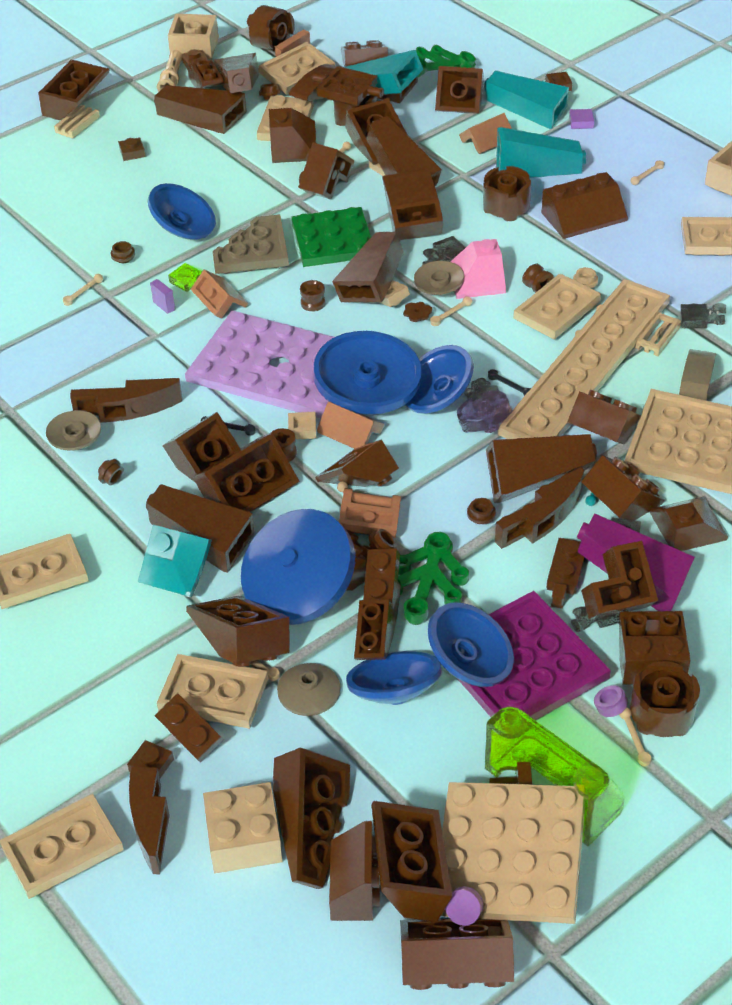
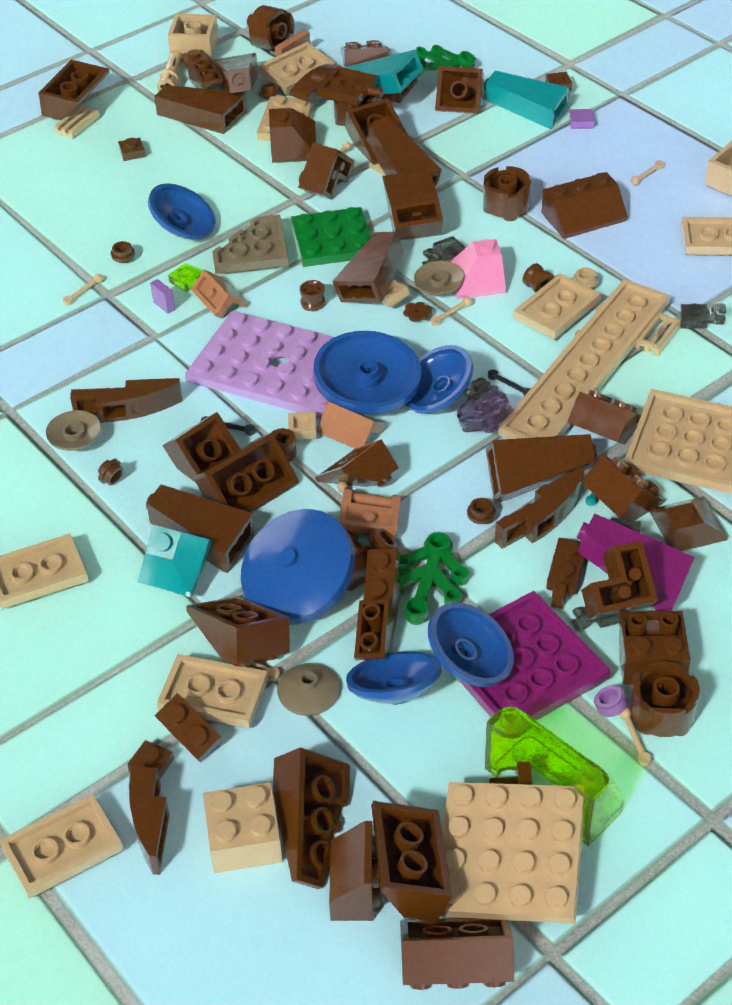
medium lavender tile [445,886,483,926] -> none
nougat panel [459,112,512,154] -> none
teal slope [496,127,586,178] -> none
dark tan slope [679,349,716,401] -> none

